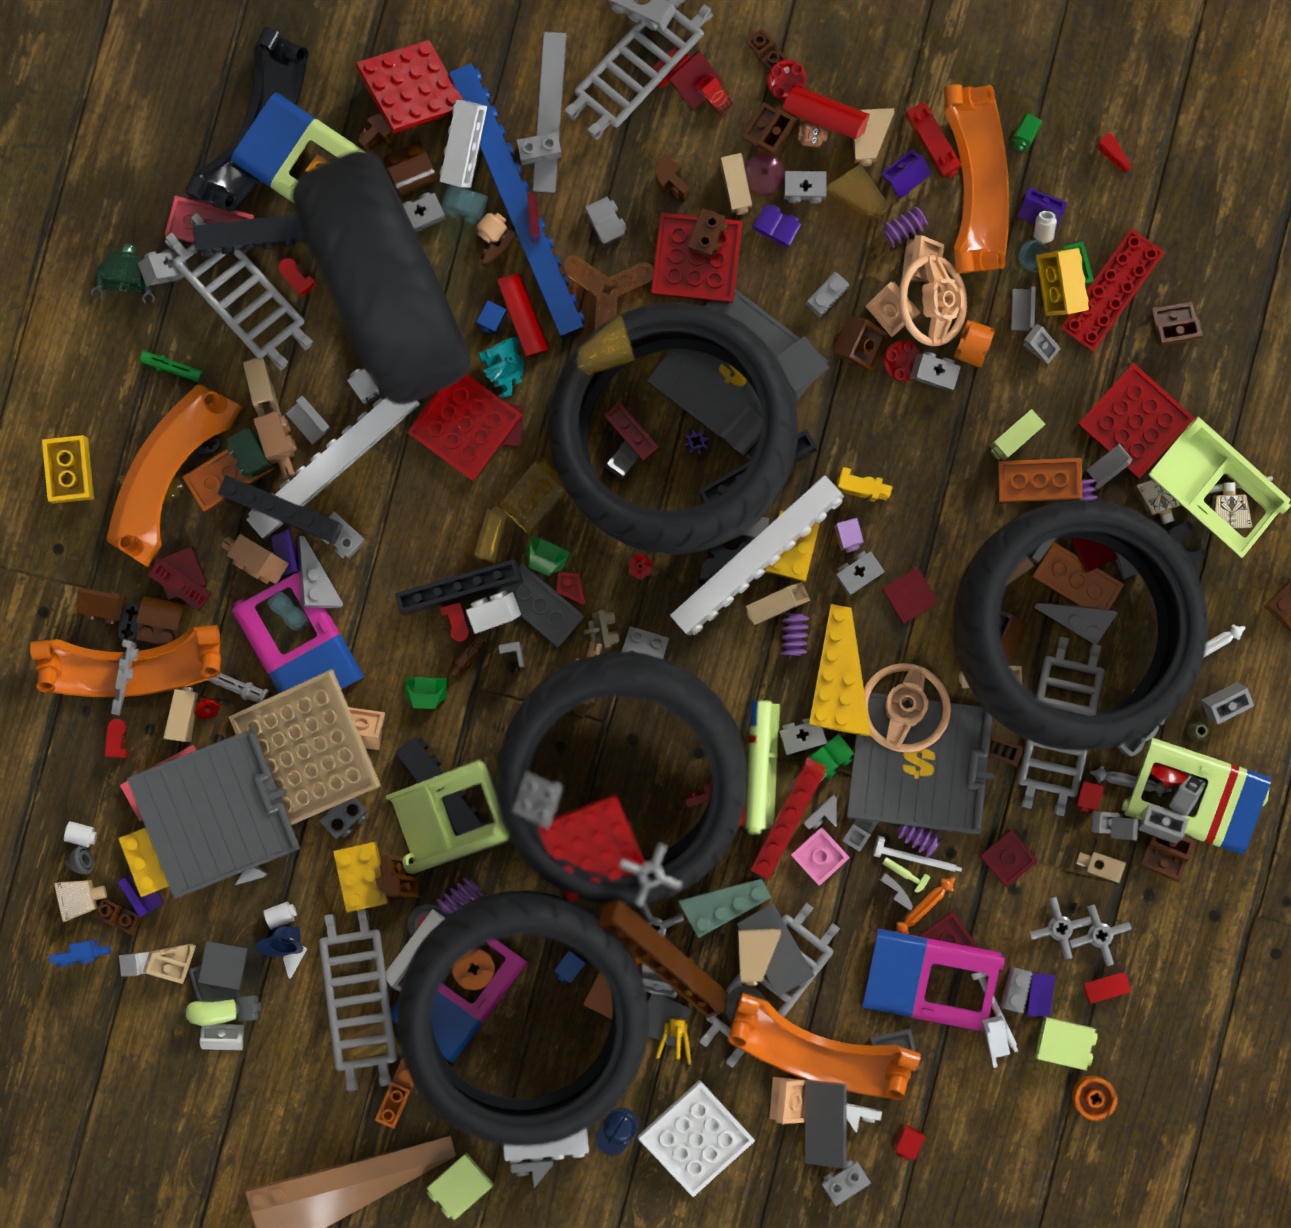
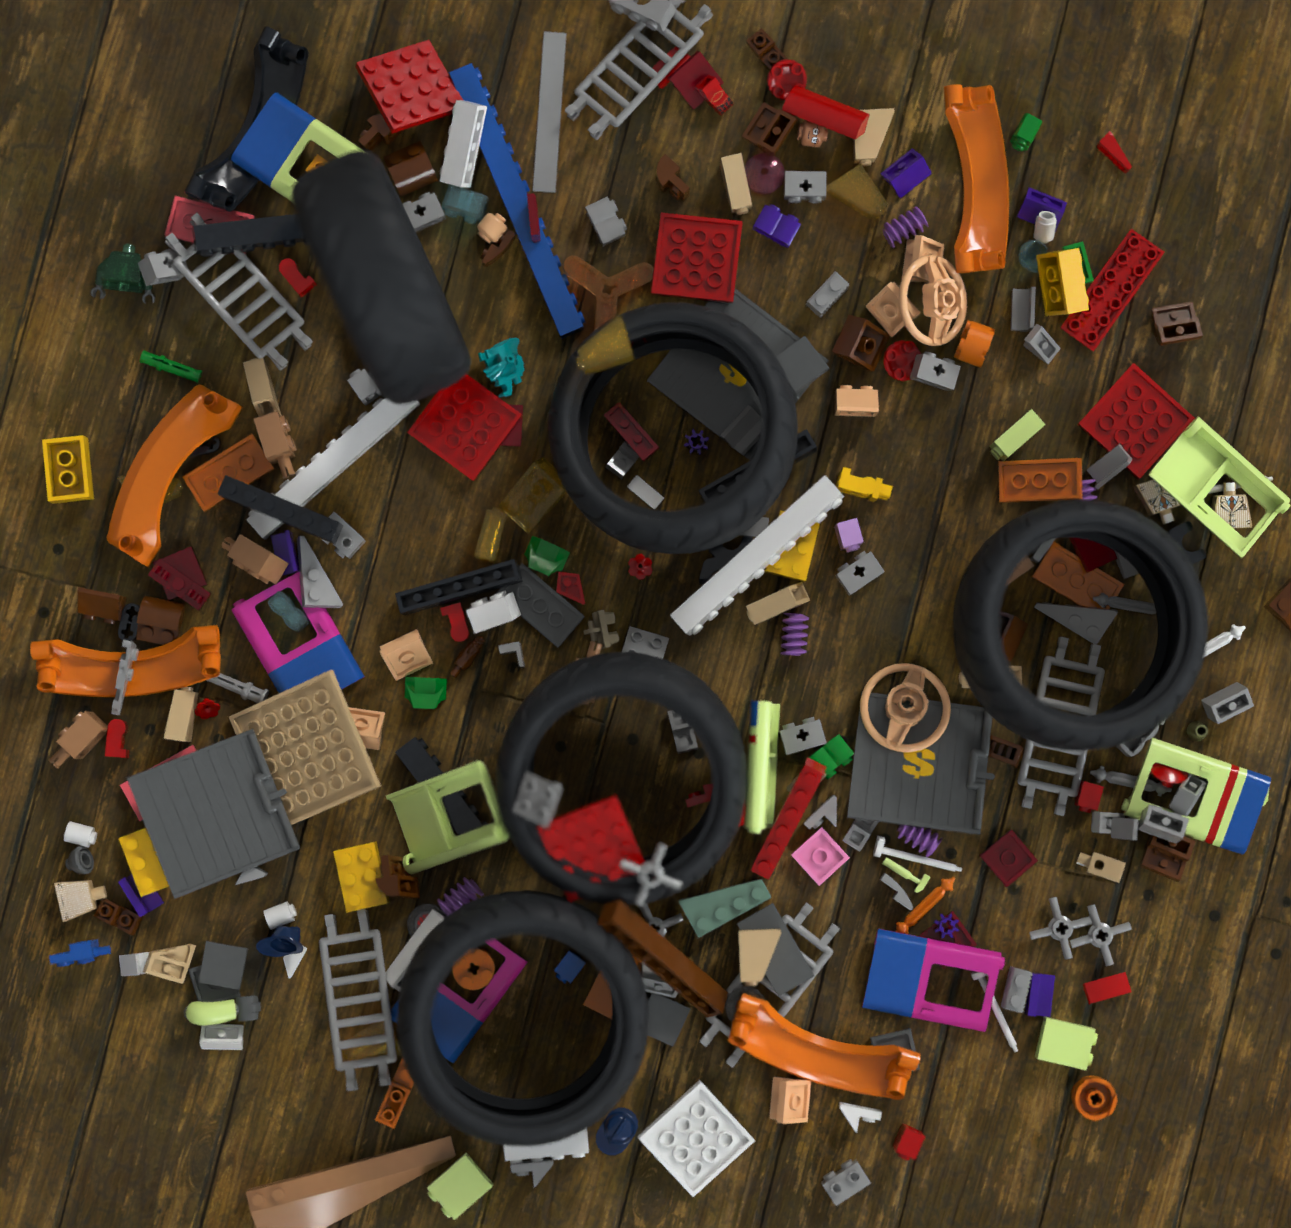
clear green brick [226,427,273,480] -> none
light grey panel [286,396,331,445] -> none
dark grey brick [320,797,369,839] -> none
blue brick [477,300,507,335] -> none
red brick [497,274,550,359] -> none
light grey brick [517,132,562,165] -> none
yellow plant [656,1018,691,1065] -> none
reddish brown brick [688,208,728,259] -> none
dark grey tile [805,1079,847,1168] -> none
yellow wing [809,604,871,737] -> none
dark red tile [882,567,939,624] -> none
red brick [905,101,961,179] -> none
panel [982,1015,1010,1068] -> none
none -> medium nougat brick [48,711,108,768]
none -> light nougat bracket [380,629,433,681]
none -> white sticker [627,475,664,510]
none -> light grey slope [668,711,698,754]
none -> light nougat slope [834,385,879,417]
none -> dark purple gear [934,913,959,938]
none -> light grey wheel [1093,593,1156,614]

